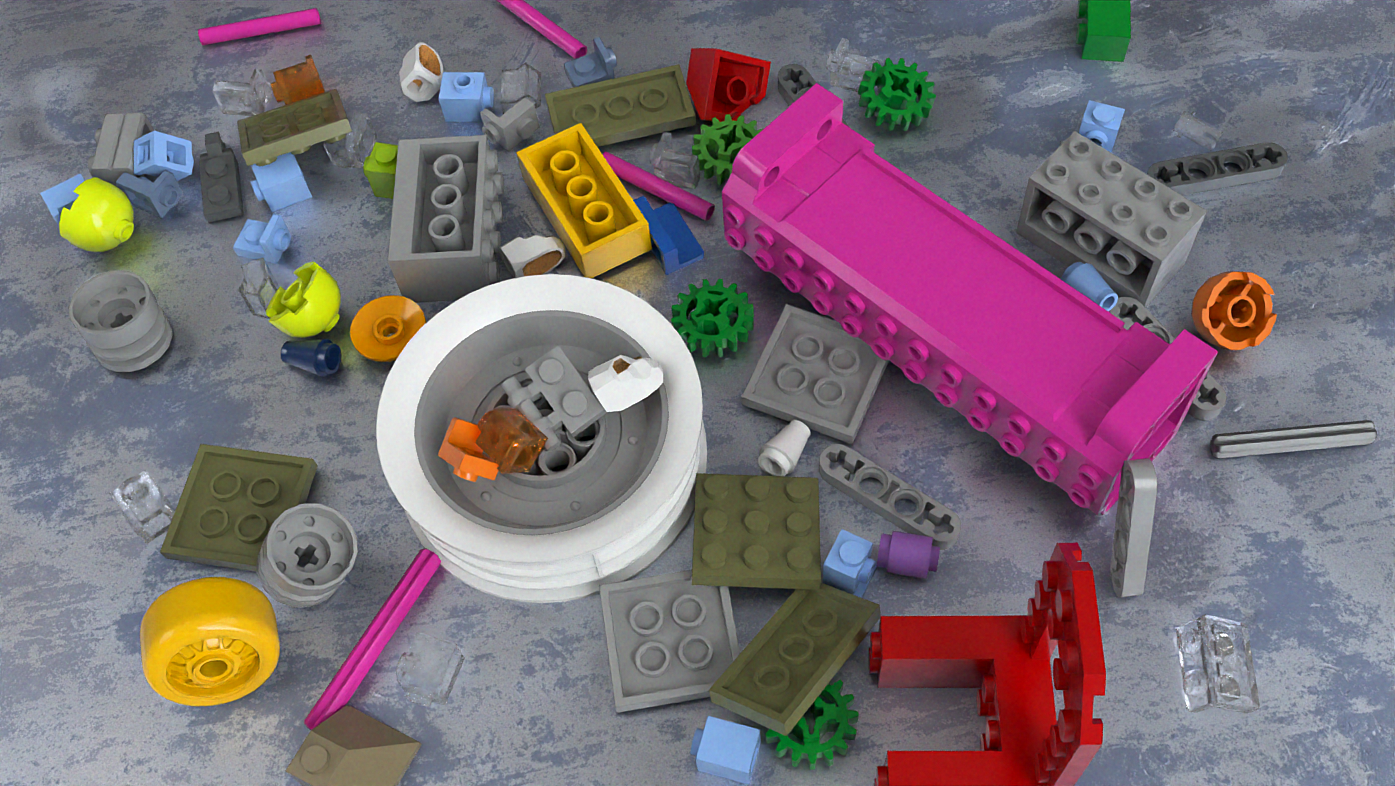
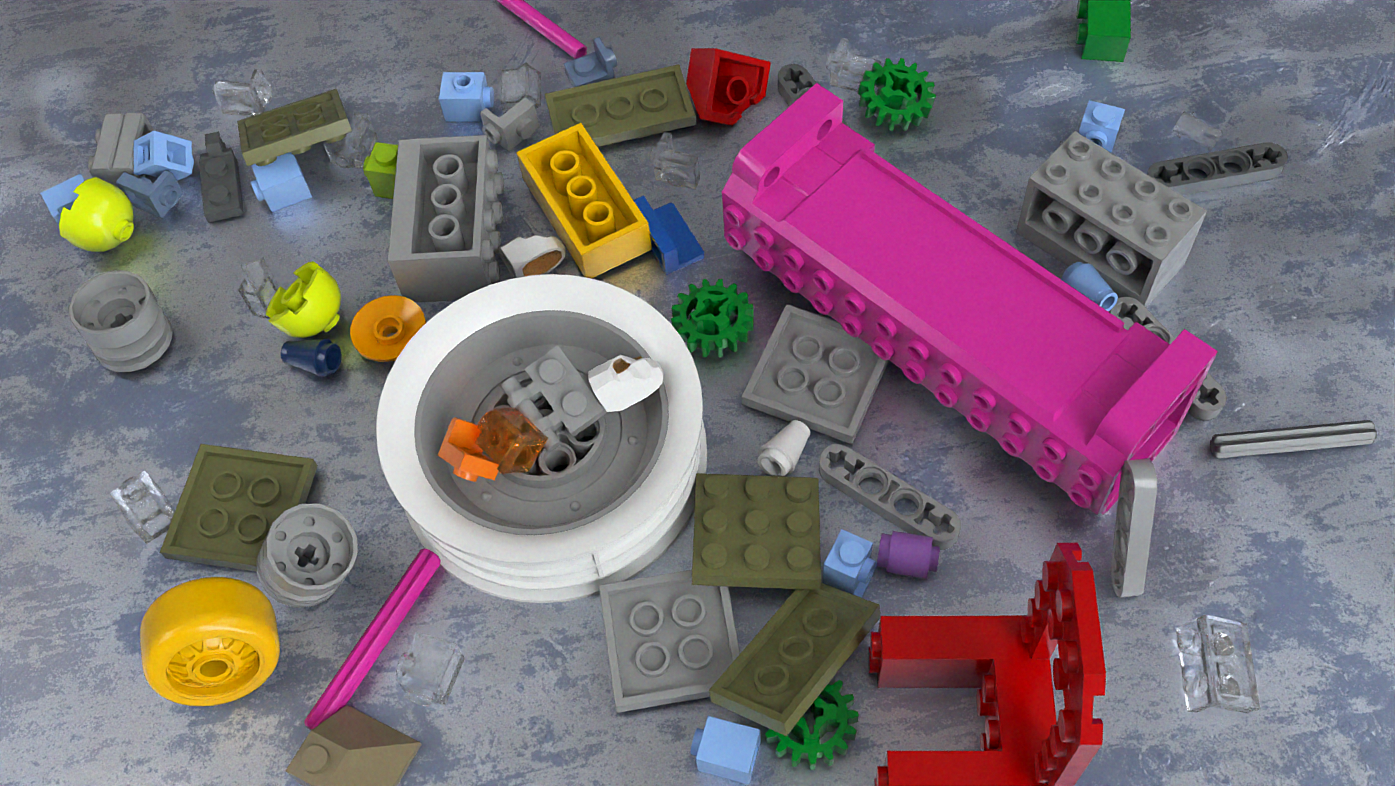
dark pink piece [198,8,321,46] -> none
light blue bracket [233,214,291,264] -> none
clear orange brick [270,55,325,105] -> none
white rock [399,42,443,102] -> none
dark pink piece [602,152,715,221] -> none
bright green gear [692,114,763,185] -> none
orange cylinder [1191,271,1277,350] -> none

